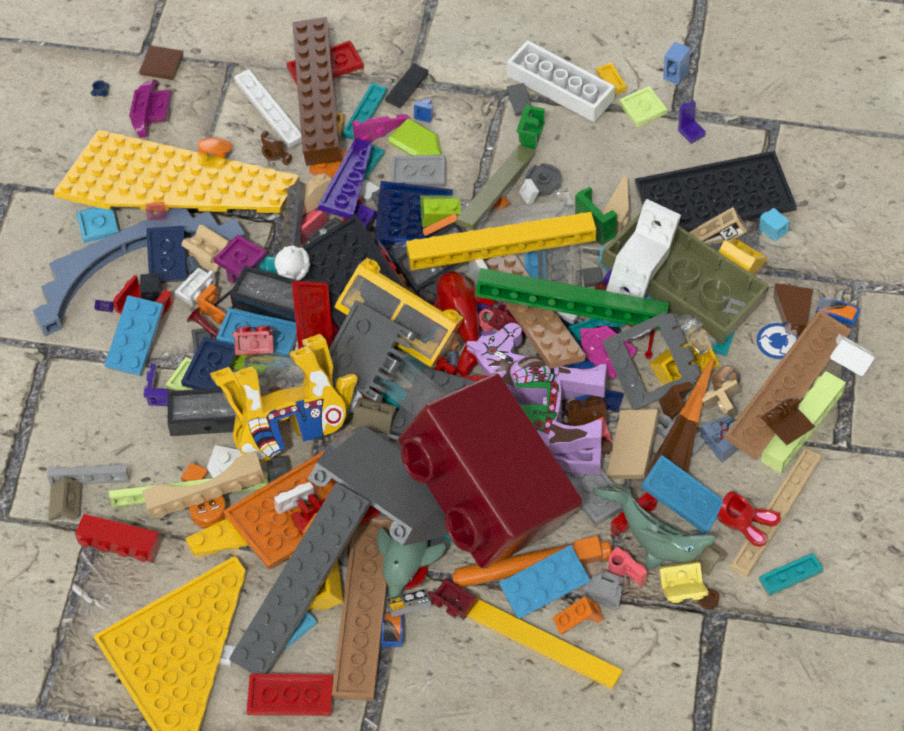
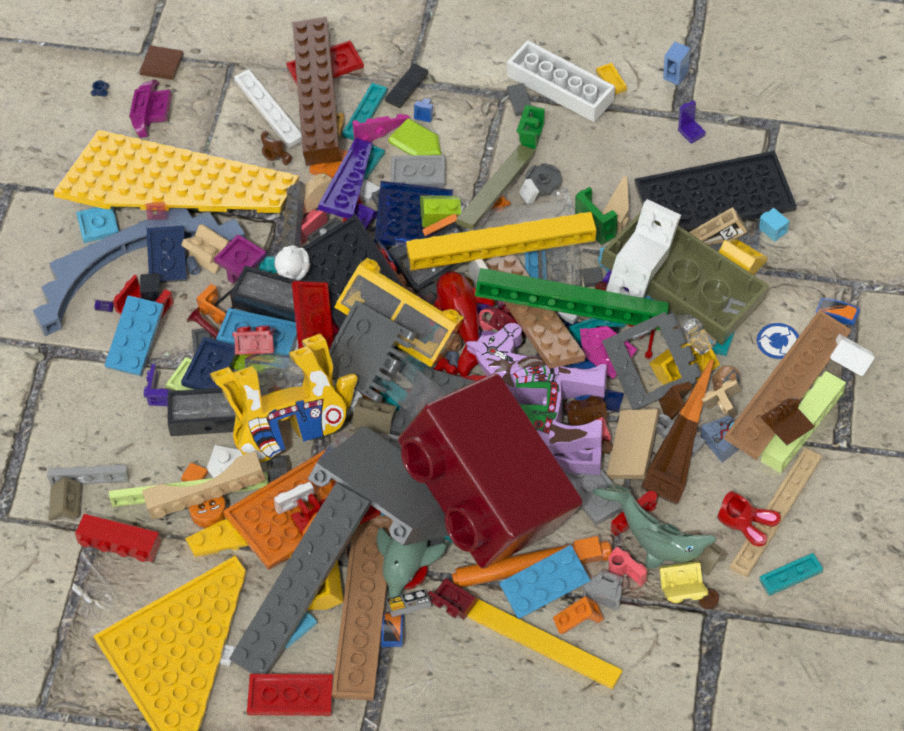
white bracket [175,268,216,307] -> none
orange dish [197,137,233,158] -> none
yellowish green tile [619,86,668,127] -> none
dark azure plate [640,455,723,534] -> none
reddish brown slope [773,283,813,336] -> none

